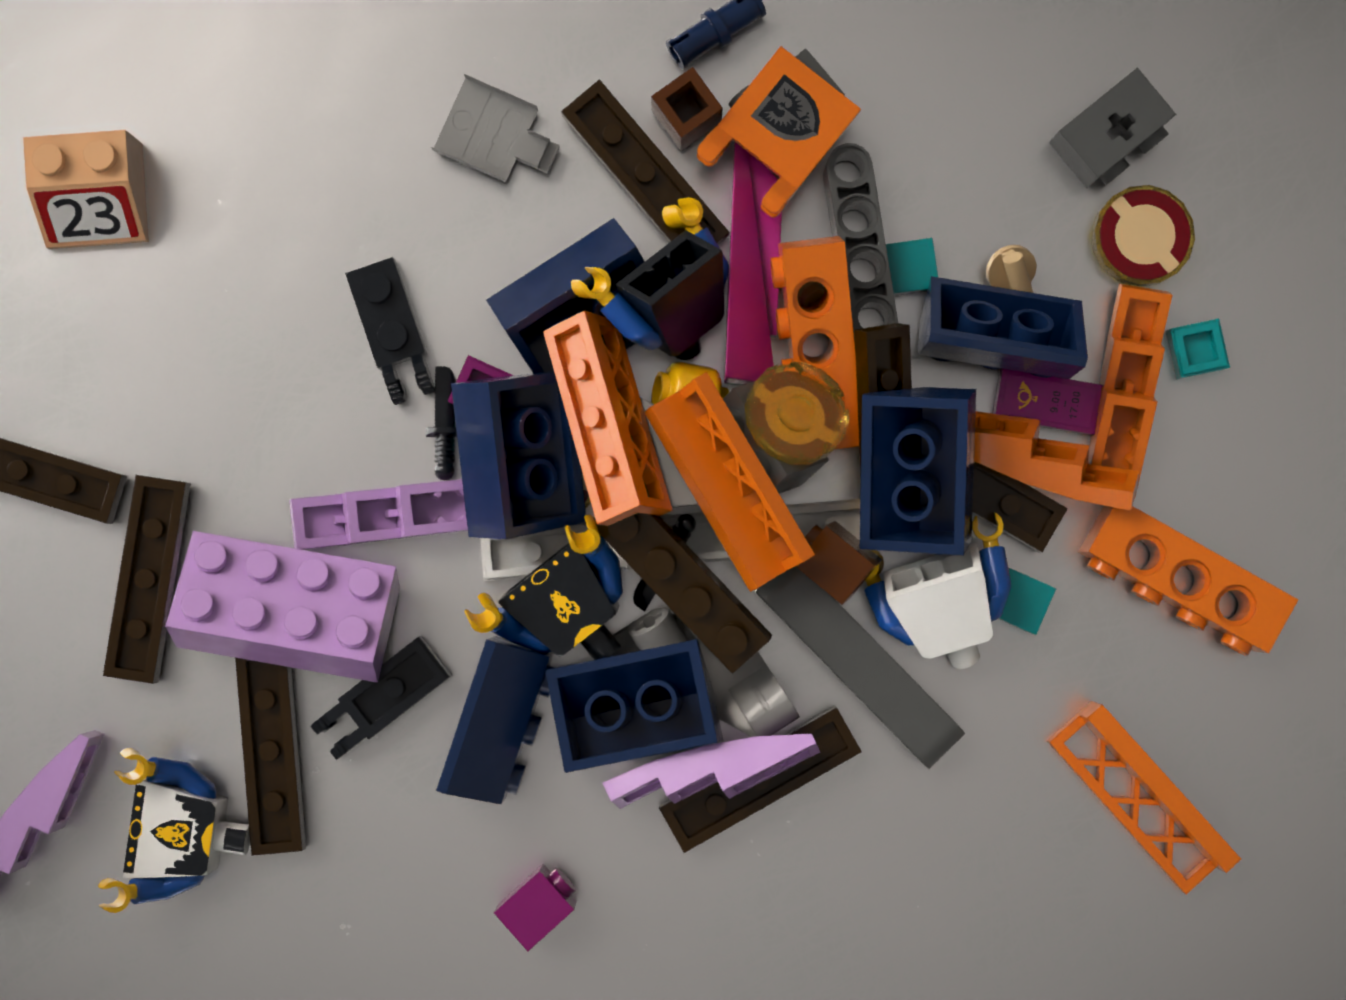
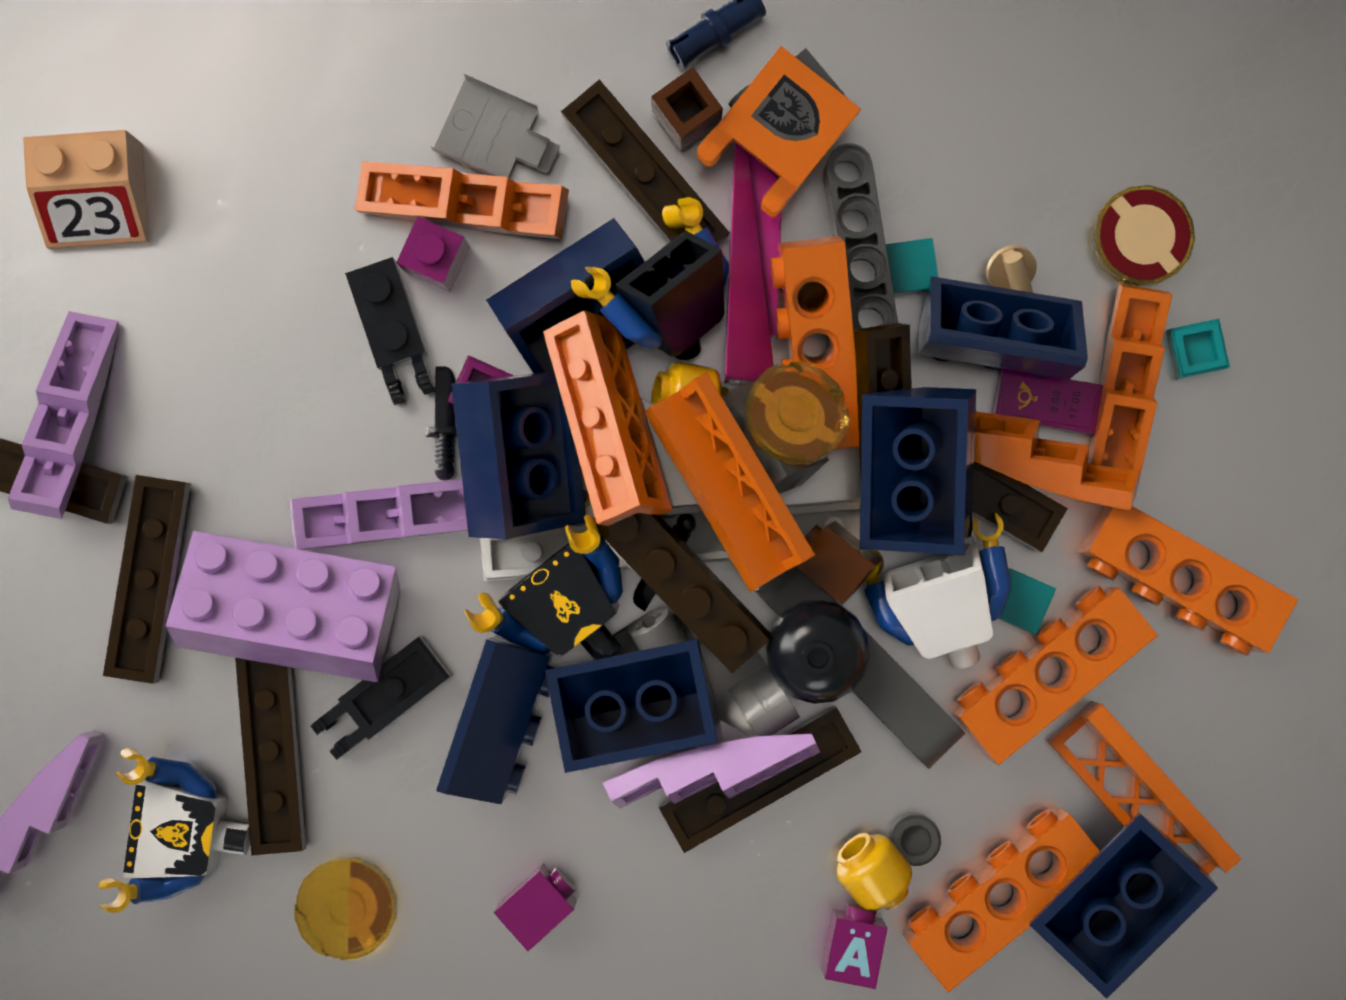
dark grey brick [1049,67,1177,188] -> none
none -> lavender slope [8,311,119,519]
none -> clear yellow tile [294,857,397,960]
none -> orange slope [355,161,569,239]
none -> magenta brick [396,216,471,292]
none -> black cylinder [766,600,870,704]
none -> magenta brick [821,904,888,989]
none -> yellow head [836,833,913,911]
none -> dark grey tile [888,813,941,866]
none -> orange brick [903,808,1100,993]
none -> orange brick [952,586,1158,766]
none -> dark blue slope [1029,813,1218,999]

